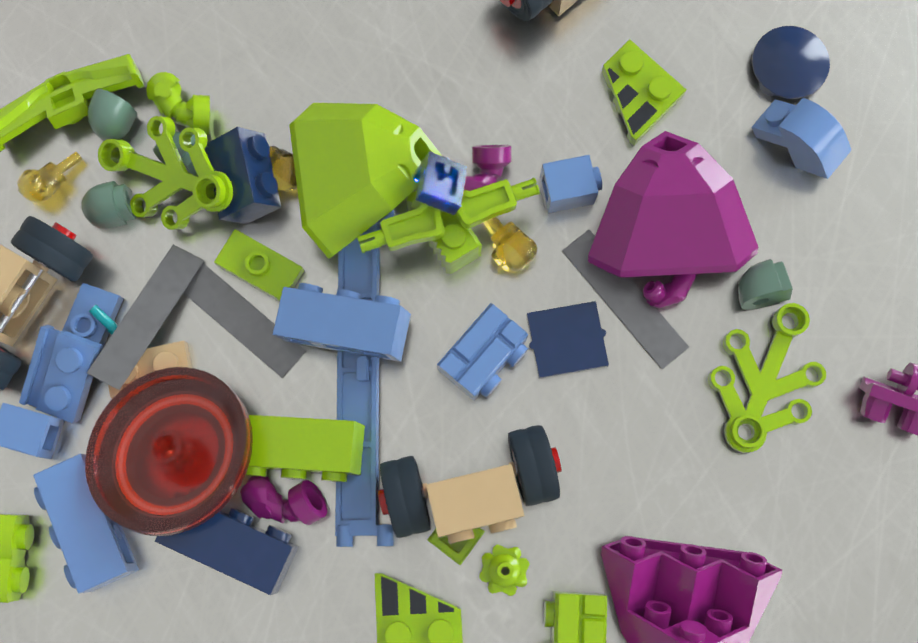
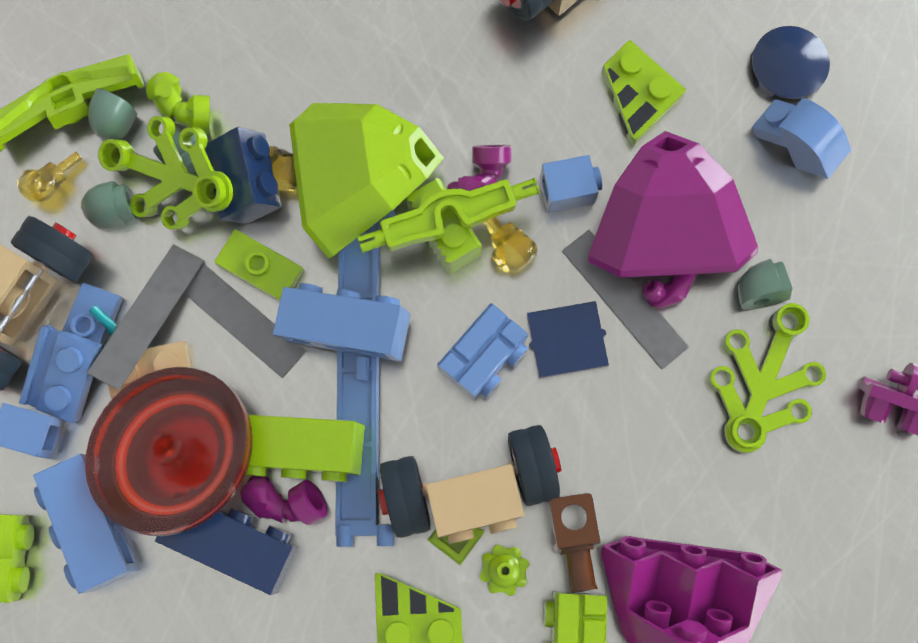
clear blue bracket [413,151,467,215] -> none
none -> reddish brown bracket [550,493,601,593]

